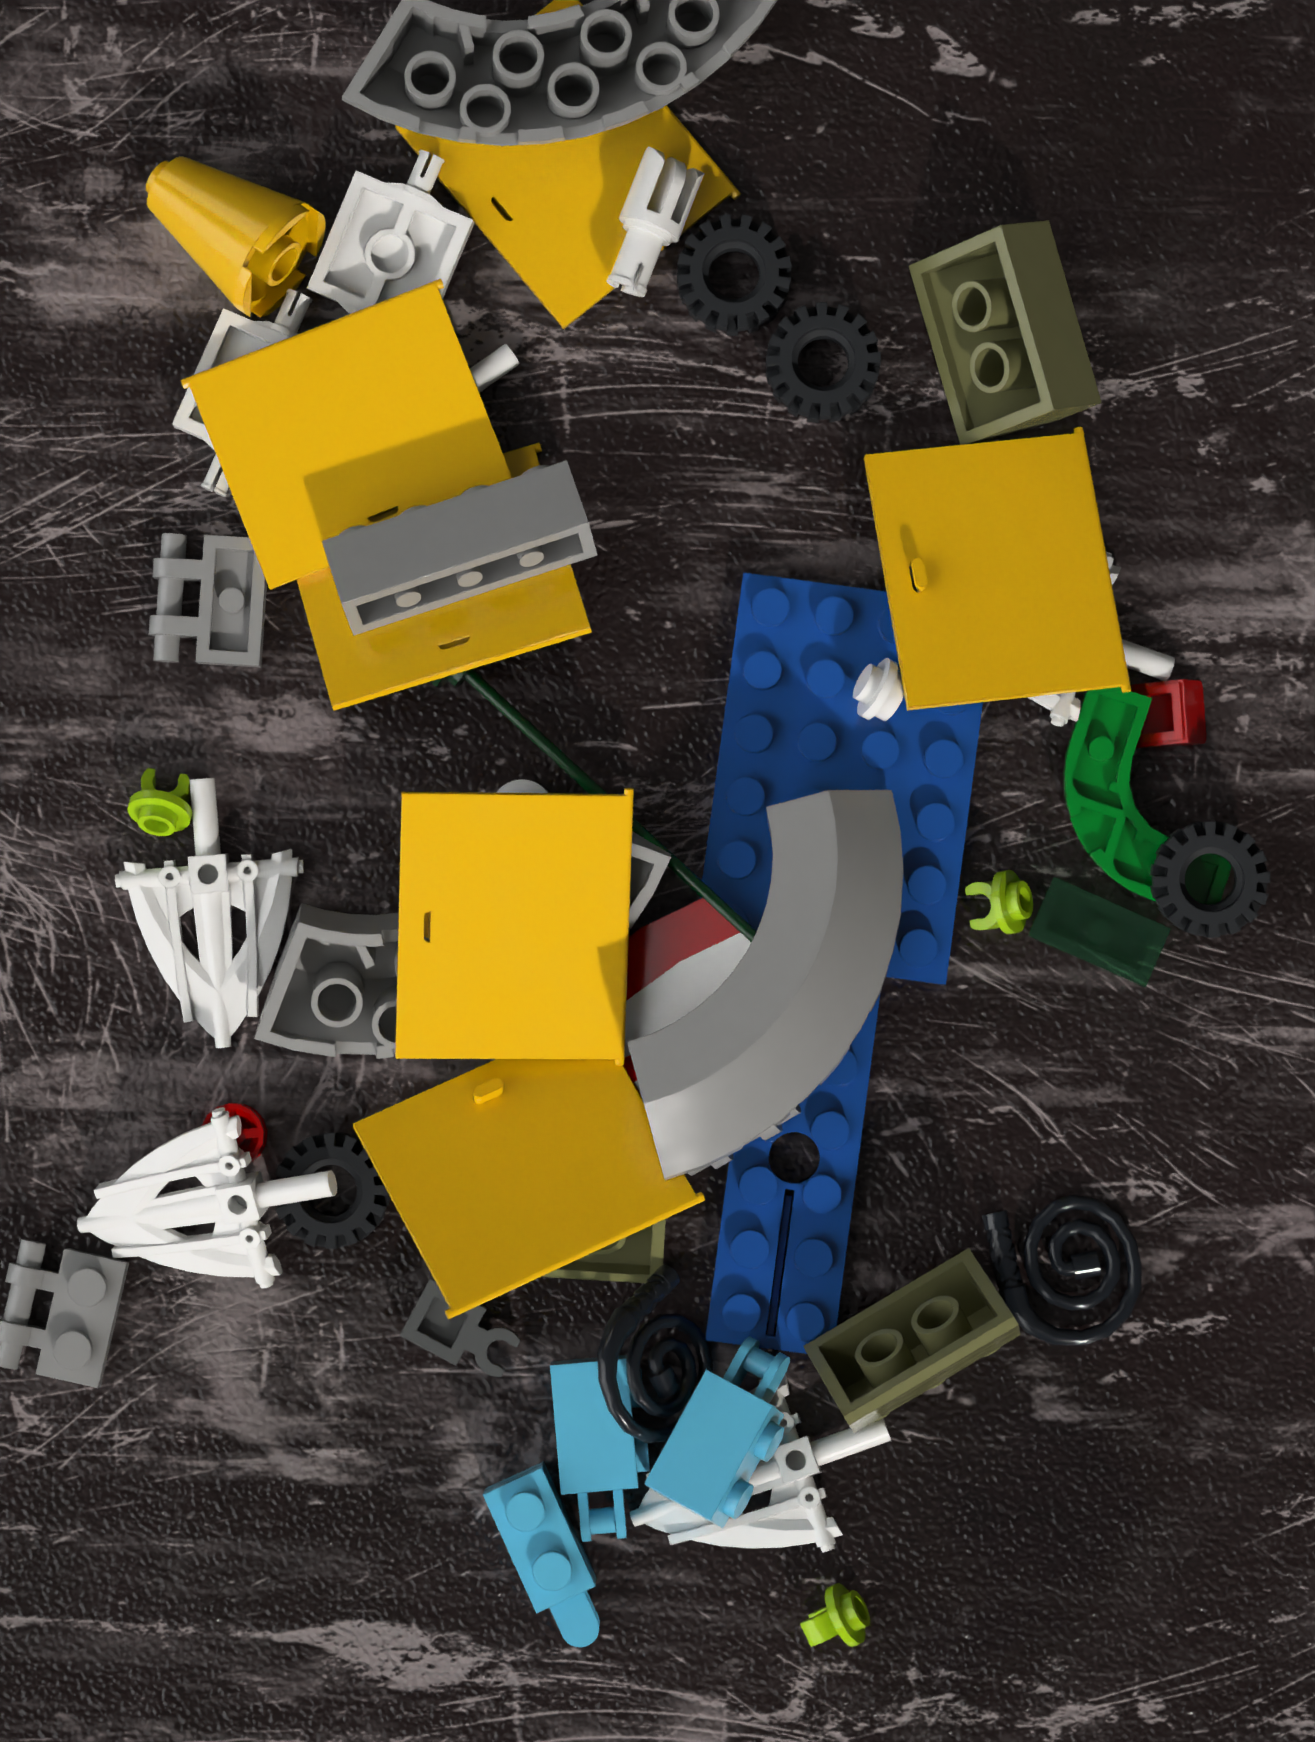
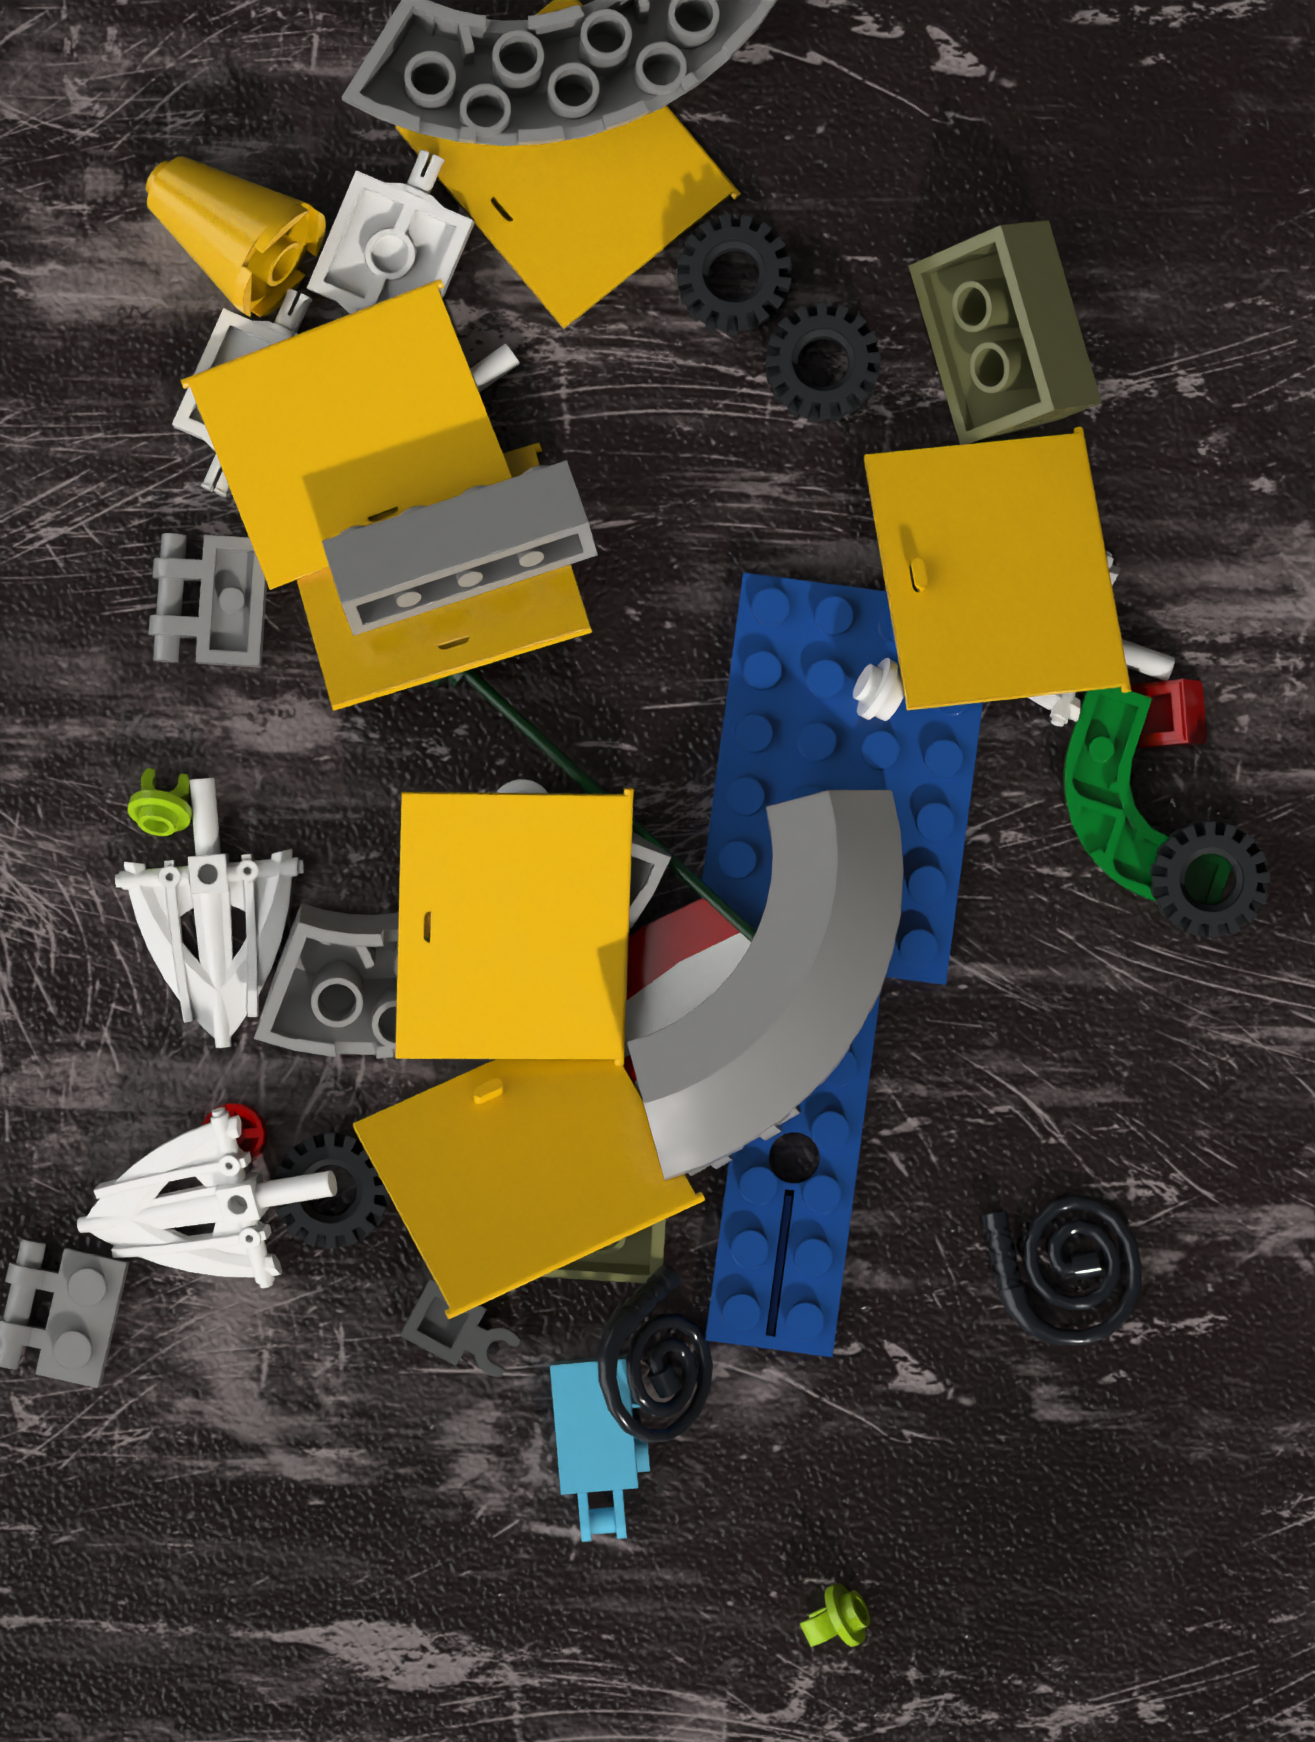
medium azure brick [483,1461,600,1647] -> none
white arm [606,146,704,297] -> none
white bar [629,1374,891,1553] -> none
medium azure brick [644,1336,790,1528] -> none
olive slope [803,1248,1021,1433] -> none
lime plate [965,870,1033,934] -> none
clear green plate [1027,877,1171,988] -> none

